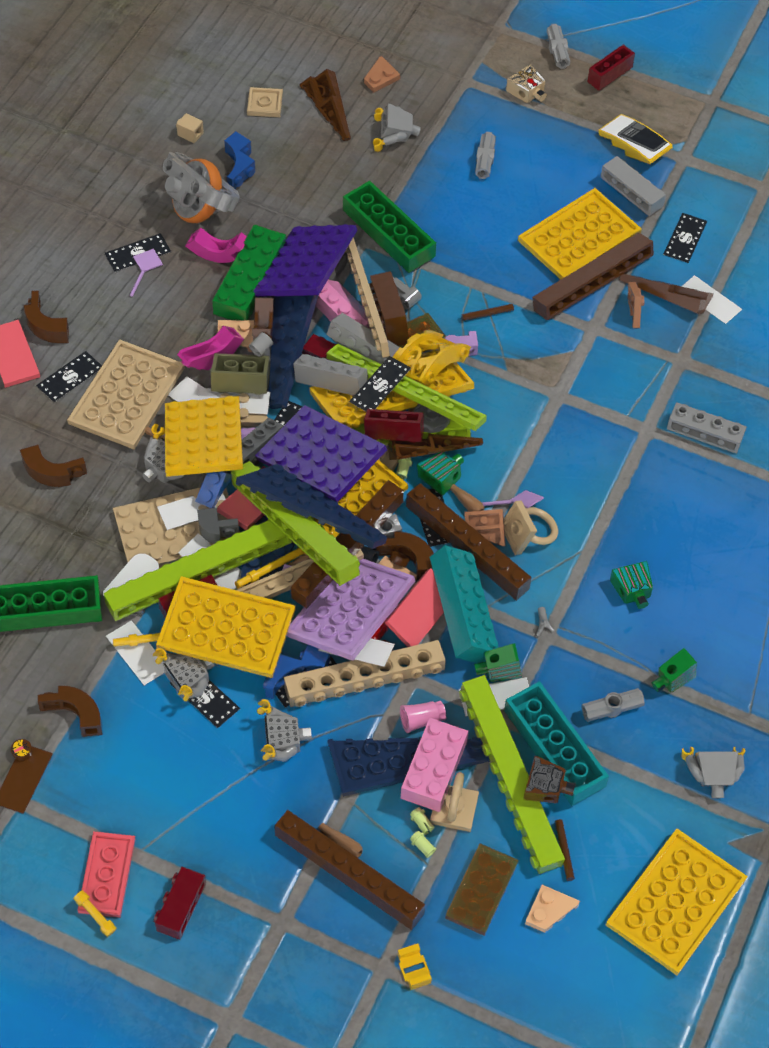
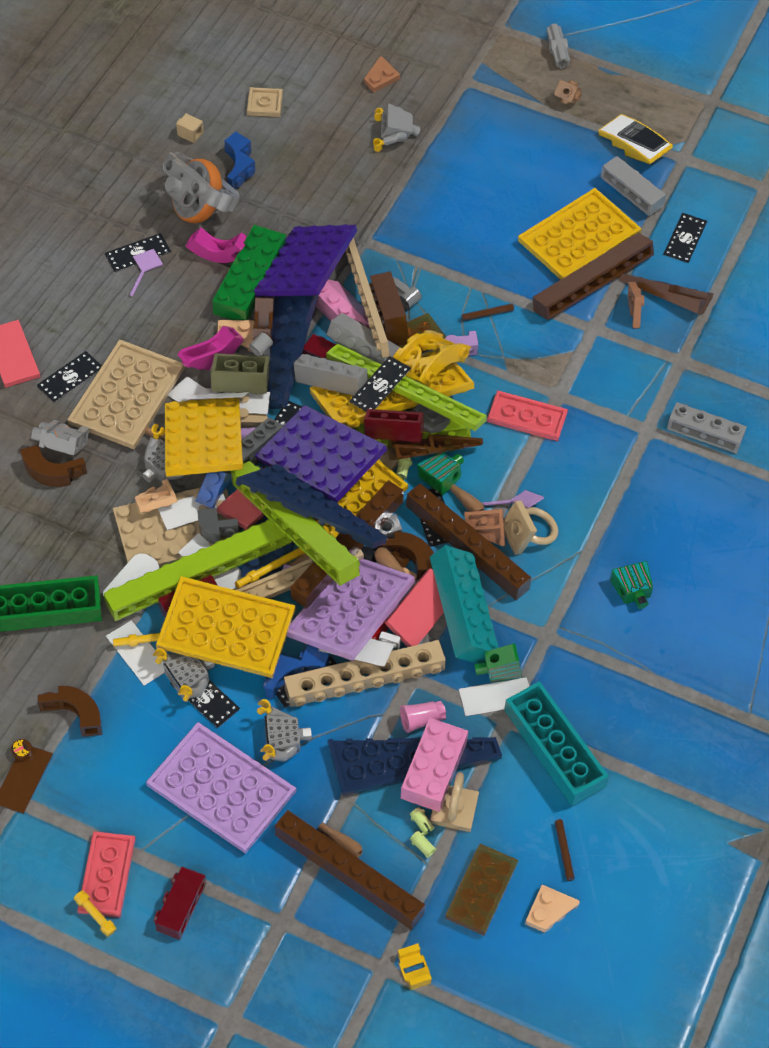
reddish brown arch [24,291,69,343] -> none
reddish brown wedge [299,69,351,141] -> none
green brick [343,181,436,273] -> none
lime brick [459,675,565,874] -> none
light grey piece [475,132,496,179] -> none
tan torso [506,65,547,103] -> none
torso [524,756,575,803] -> none
light grey bar [536,607,554,637] -> none
light grey piece [581,688,645,722] -> none
dark red brick [587,45,635,91] -> none
yellow plate [606,828,748,976] -> none
green torso [651,648,697,692] -> none
light grey torso [681,747,745,798] -> none
white sticker [682,275,742,324] -> none
none -> light grey hips [31,420,89,456]
none -> light nougat wing [135,479,177,513]
none -> lavender plate [146,722,296,854]
none -> white sticker [179,392,249,400]
none -> medium nougat piece [374,547,405,573]
none -> white tile [379,632,401,651]
none -> coral tile [487,390,568,441]
none -> medium nougat brick [554,79,582,105]

